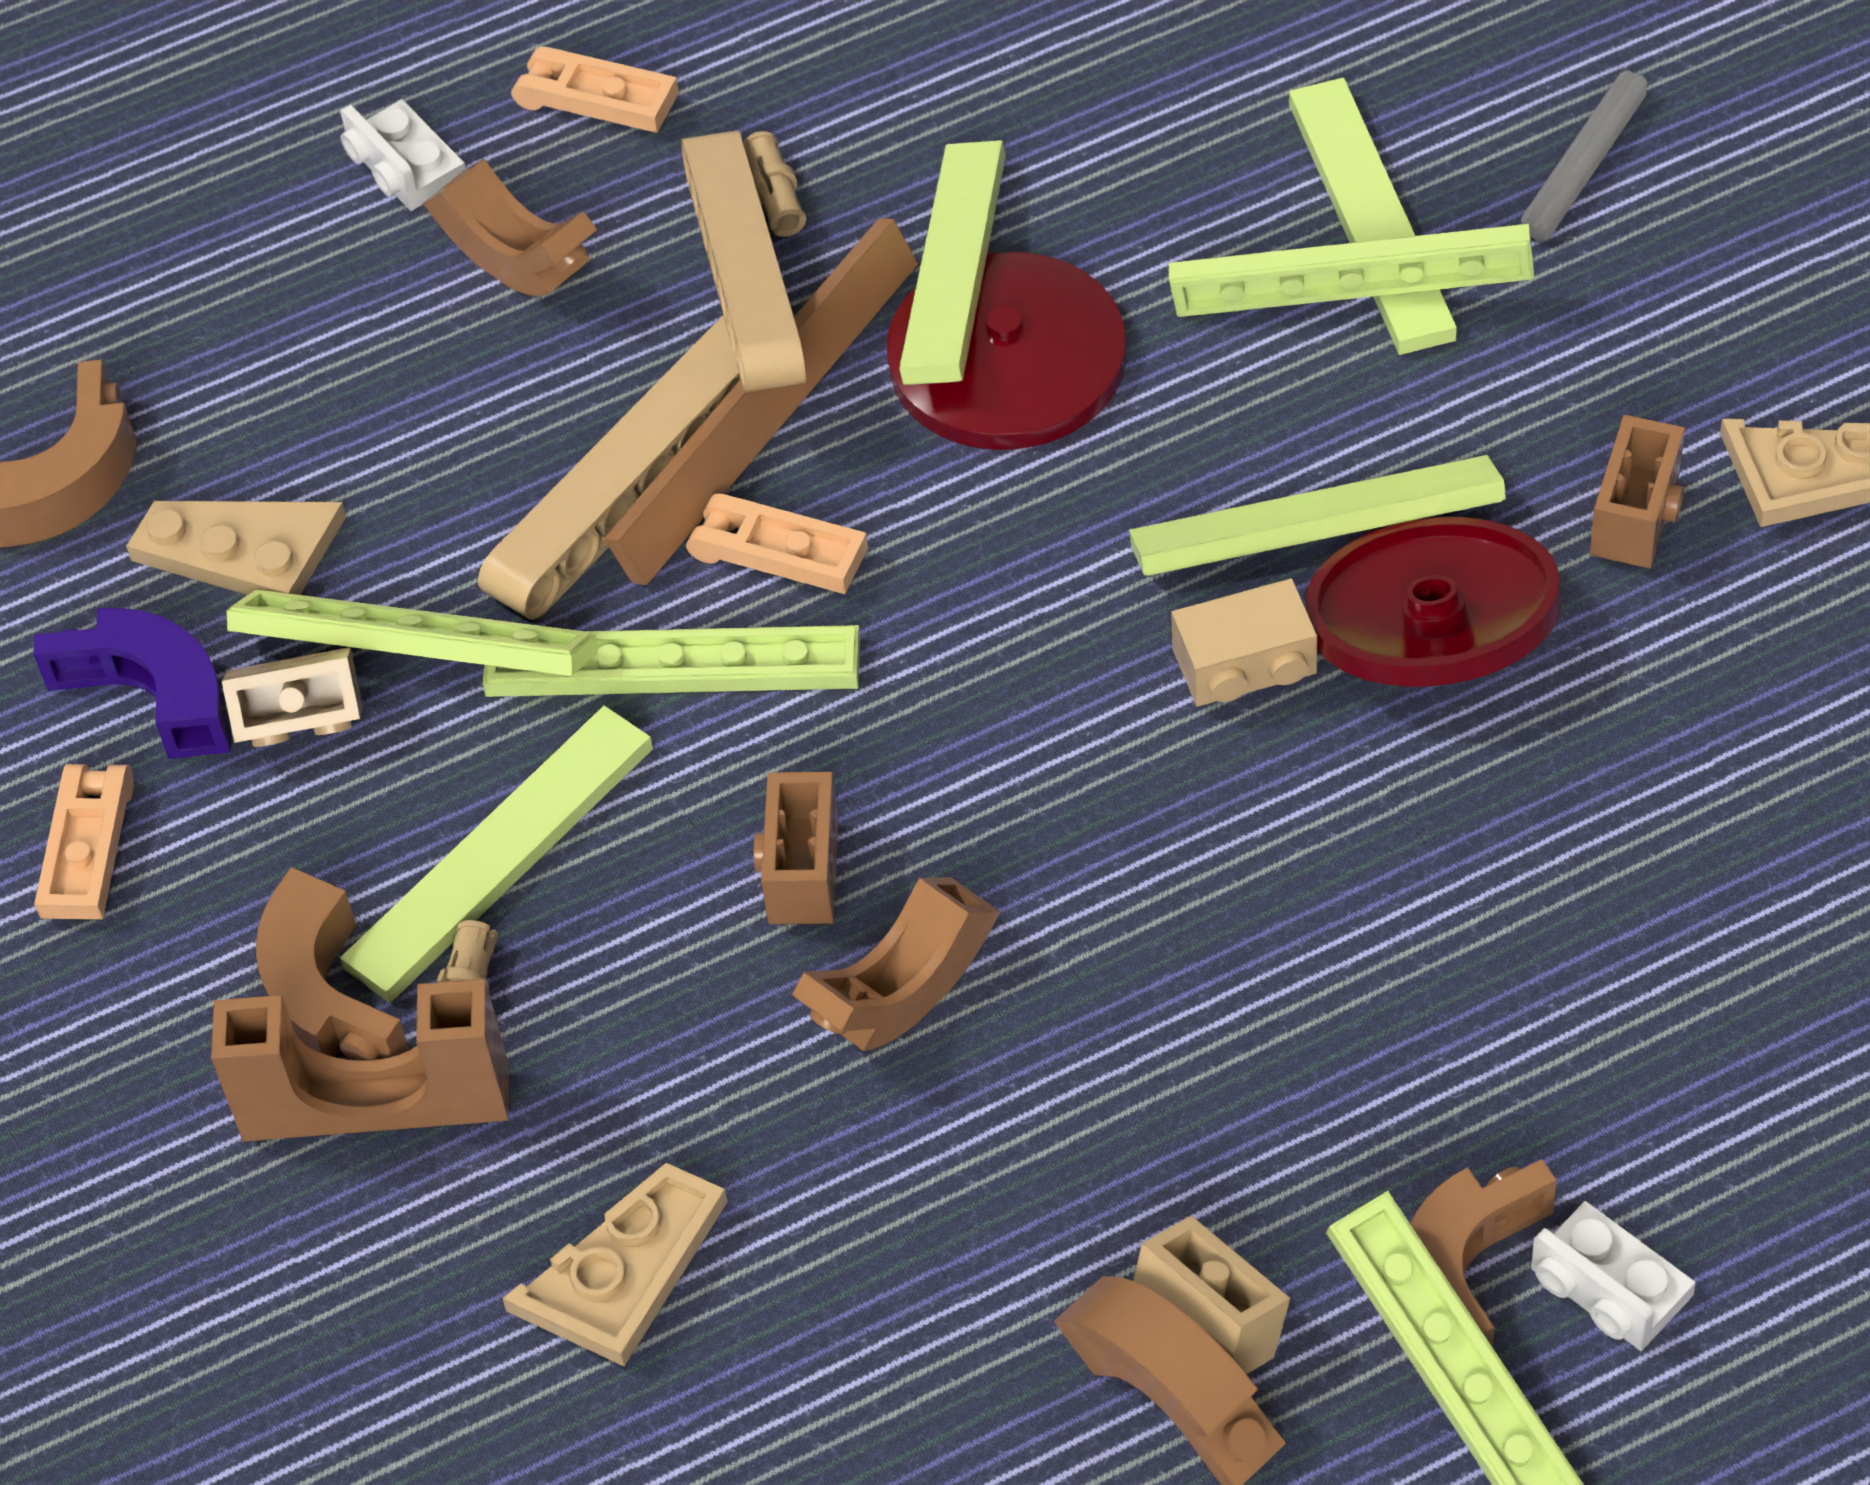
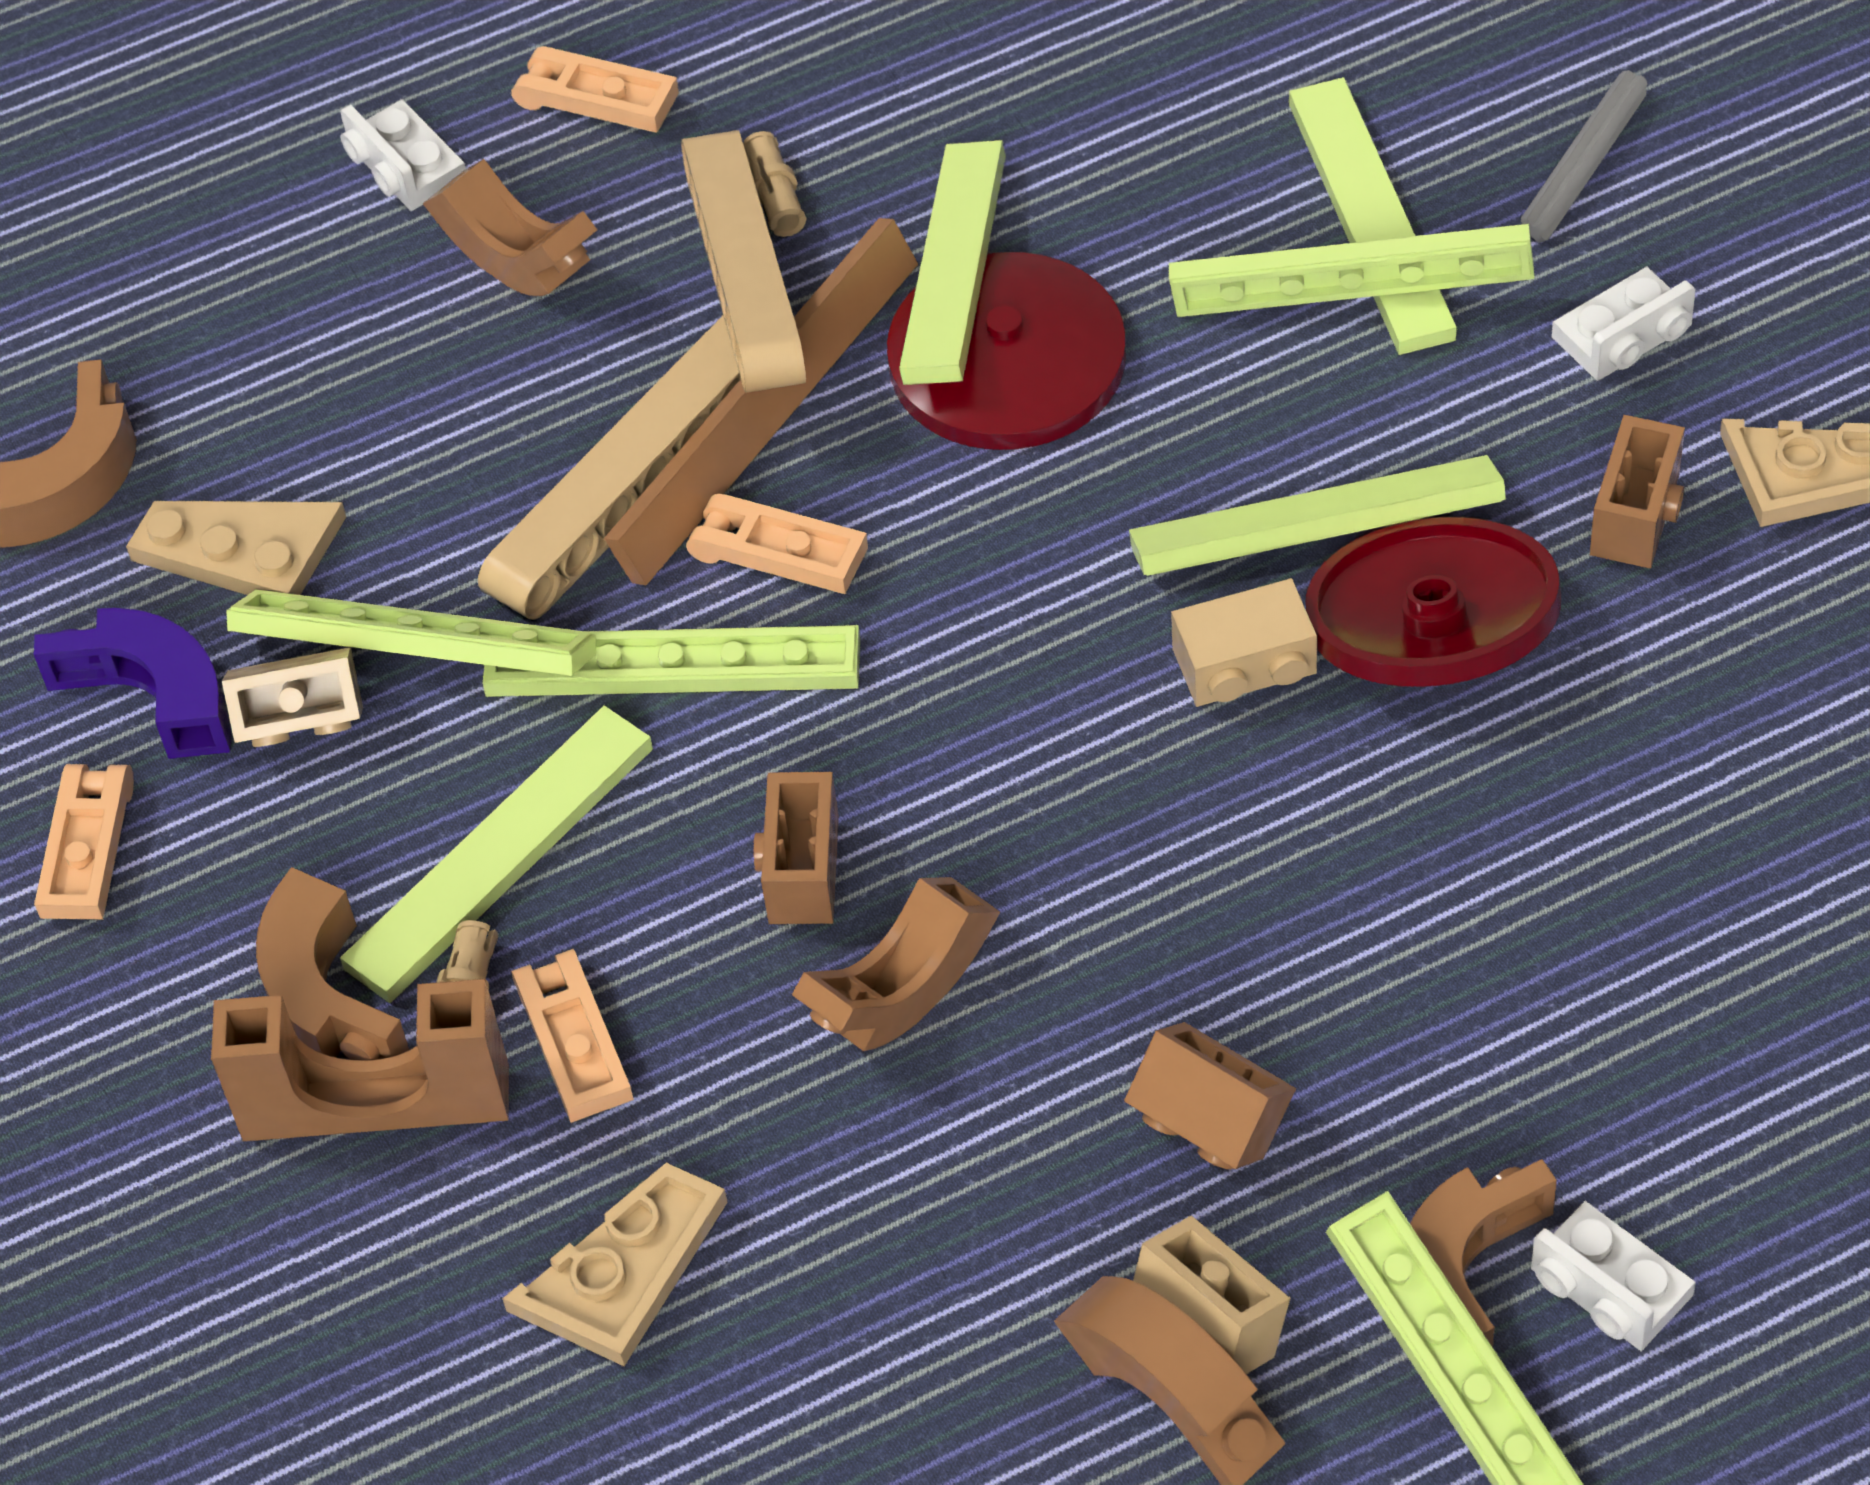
none -> light nougat plate [511,949,634,1123]
none -> medium nougat brick [1124,1022,1296,1169]
none -> white bracket [1552,267,1696,381]

